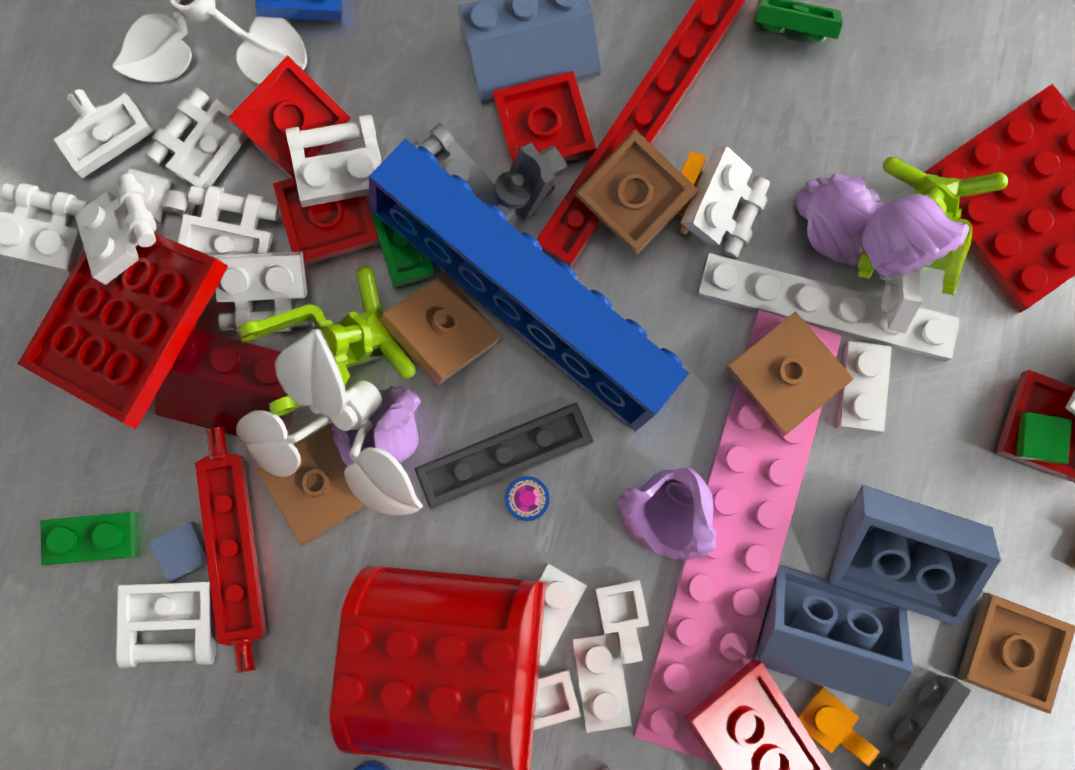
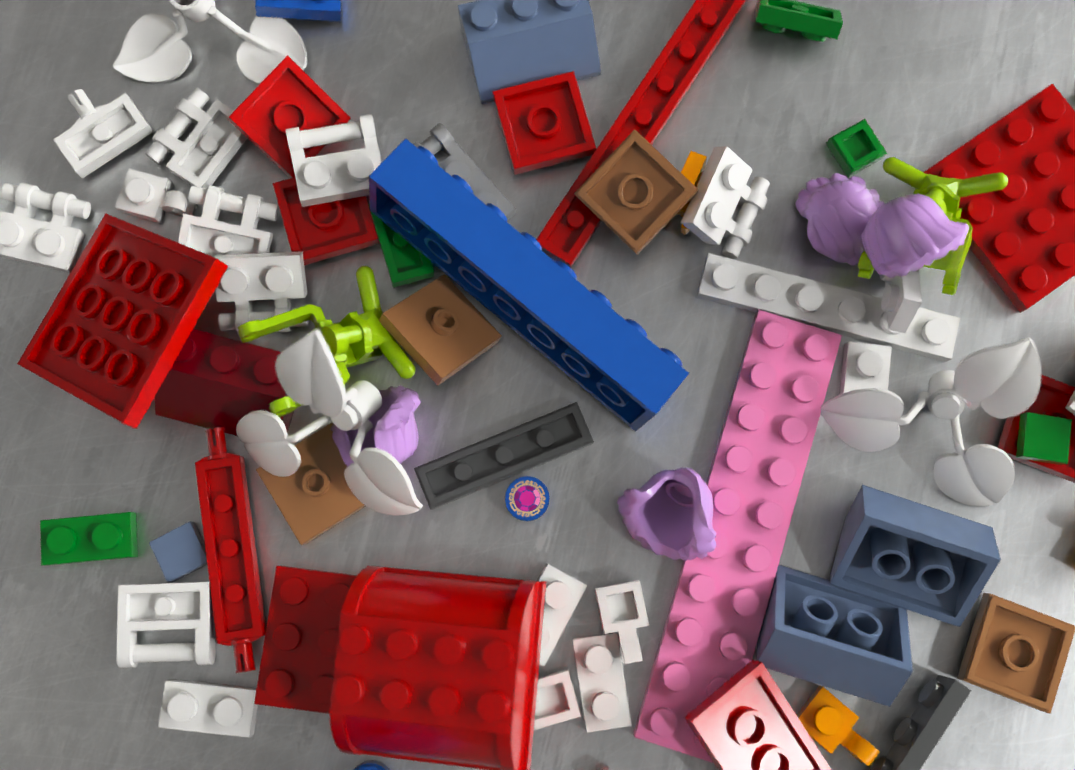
white plate [75,174,156,285] -> none
dark grey hips [493,143,567,220] -> none
medium nougat plate [726,311,854,436] -> none
none -> white plate [158,679,258,738]
none -> red plate [254,566,357,714]
none -> white plant [821,338,1041,507]
none -> green tile [826,119,887,178]

